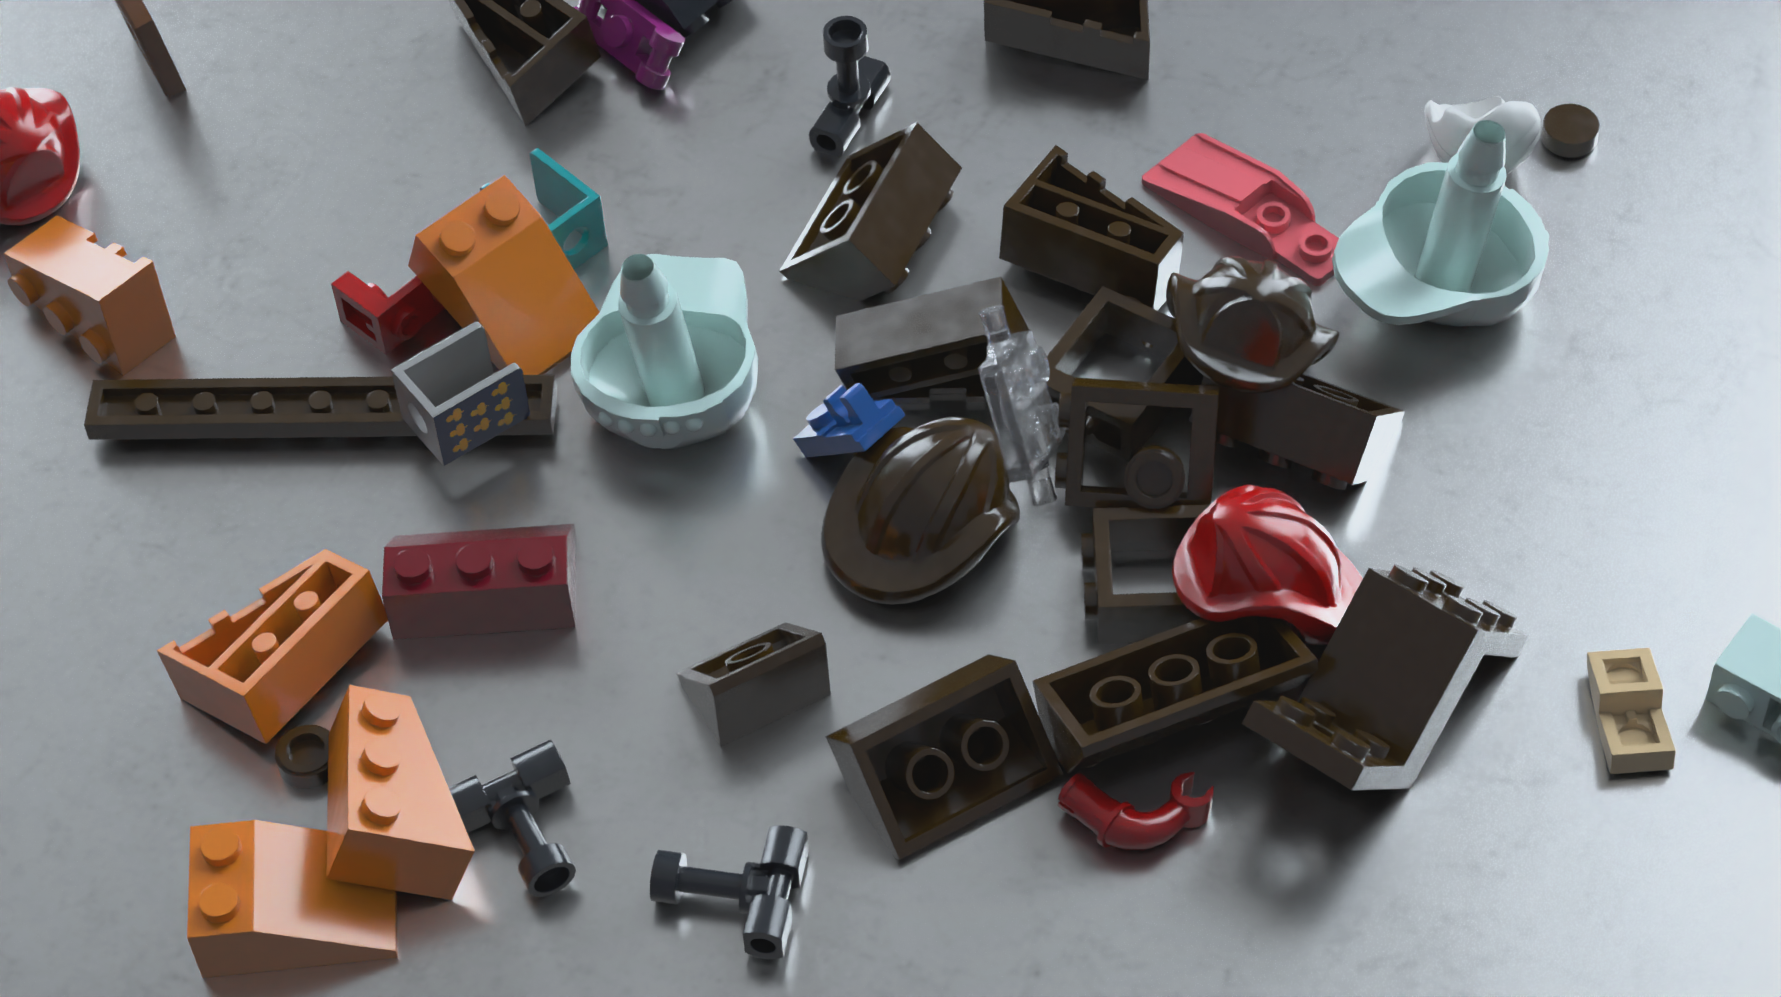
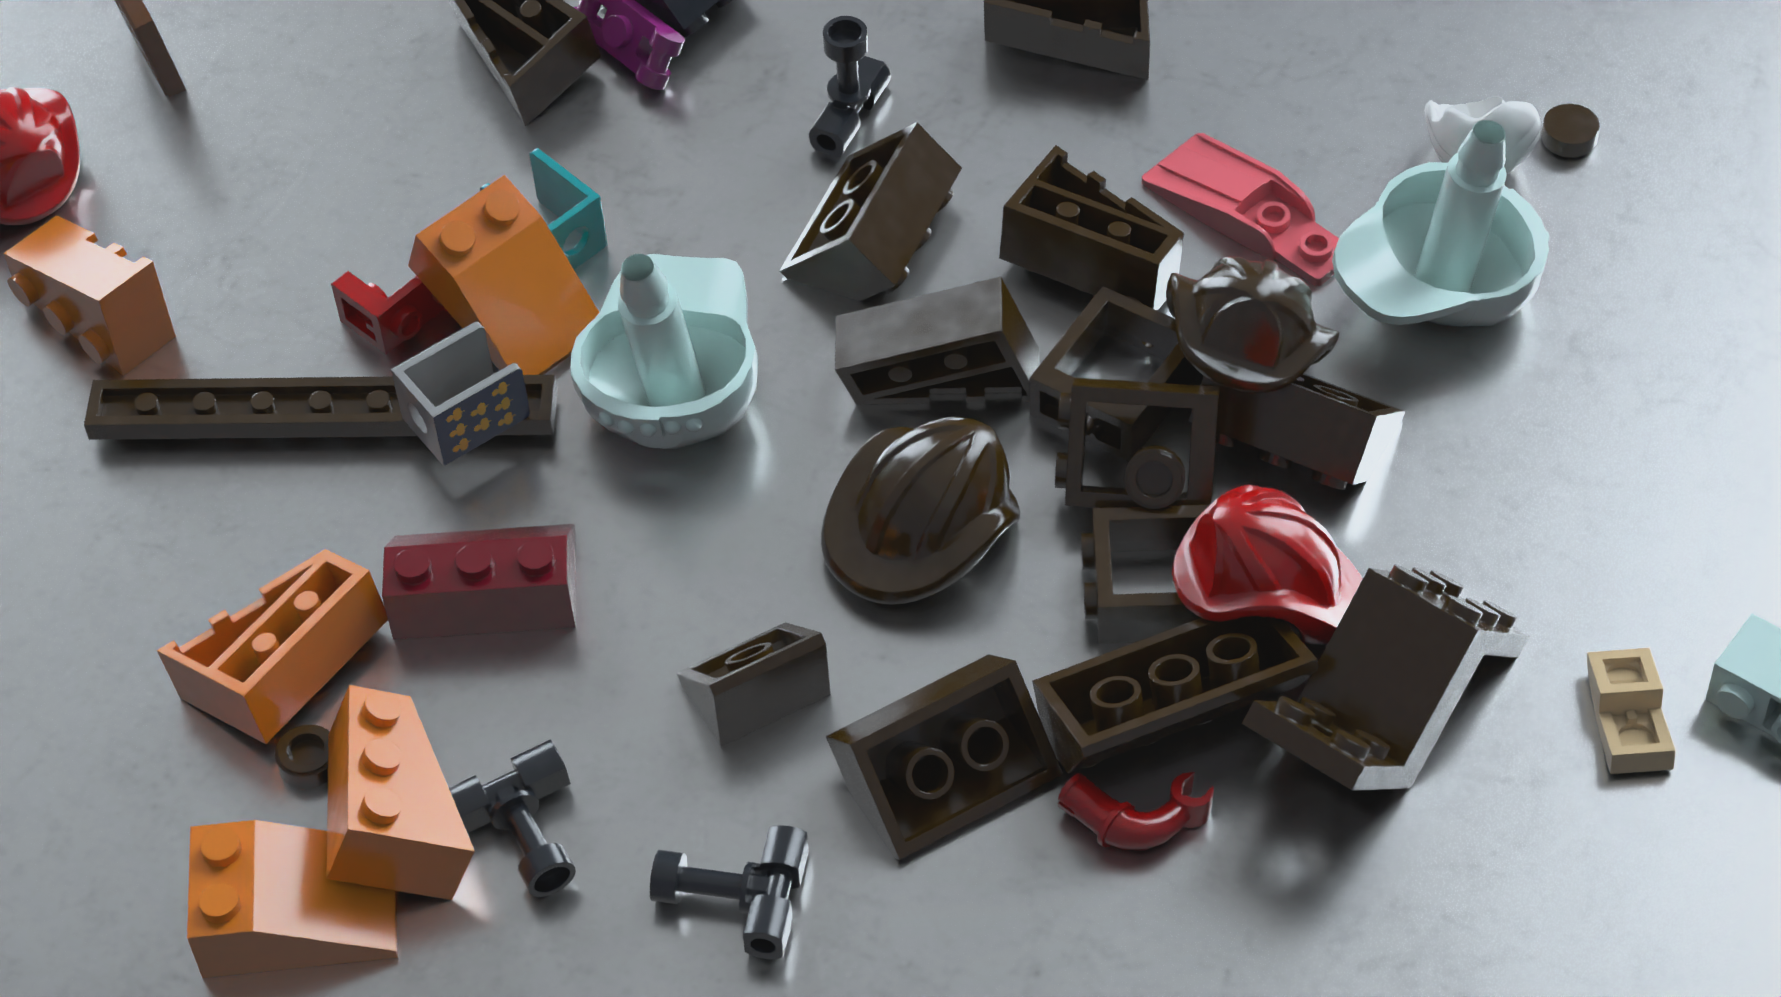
blue plate [793,383,906,458] -> none
clear plate [978,305,1065,506] -> none

